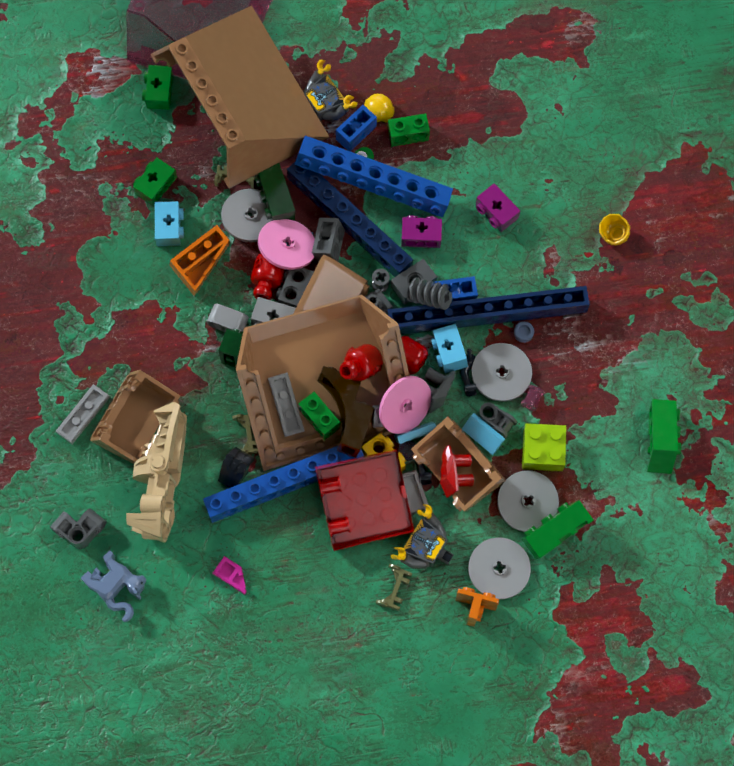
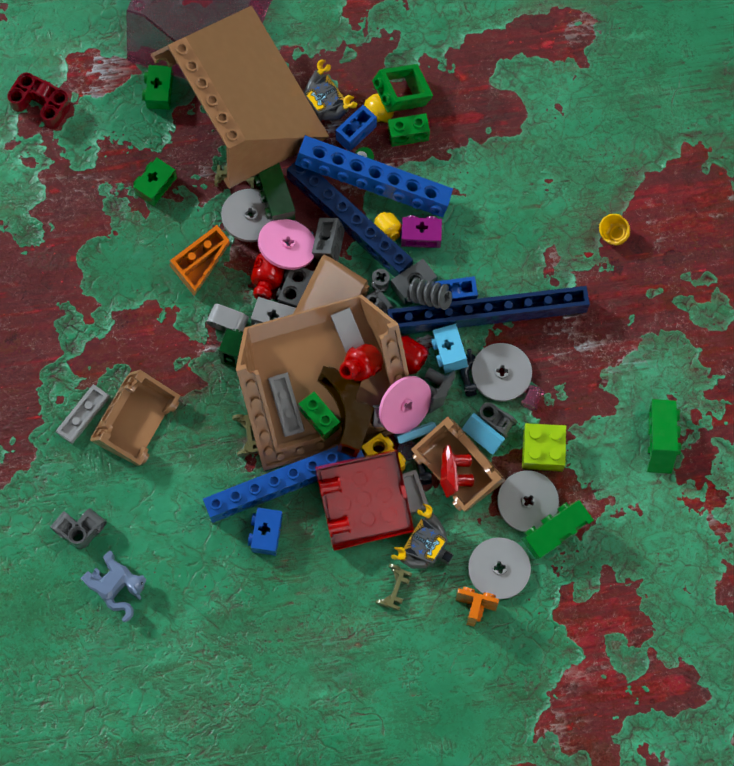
tan piece [126,402,187,543] -> none
medium azure brick [155,201,184,246] -> none
dark pink tile [213,556,247,595] -> none
black hand [218,447,254,488] -> none
magenta brick [475,183,520,232] -> none
sand blue tile [514,322,534,343] -> none
none -> dark red beam [7,72,71,129]
none -> blue brick [248,507,283,556]
none -> light grey tile [330,308,365,353]
none -> green window [372,64,433,113]
none -> yellow head [374,212,402,241]

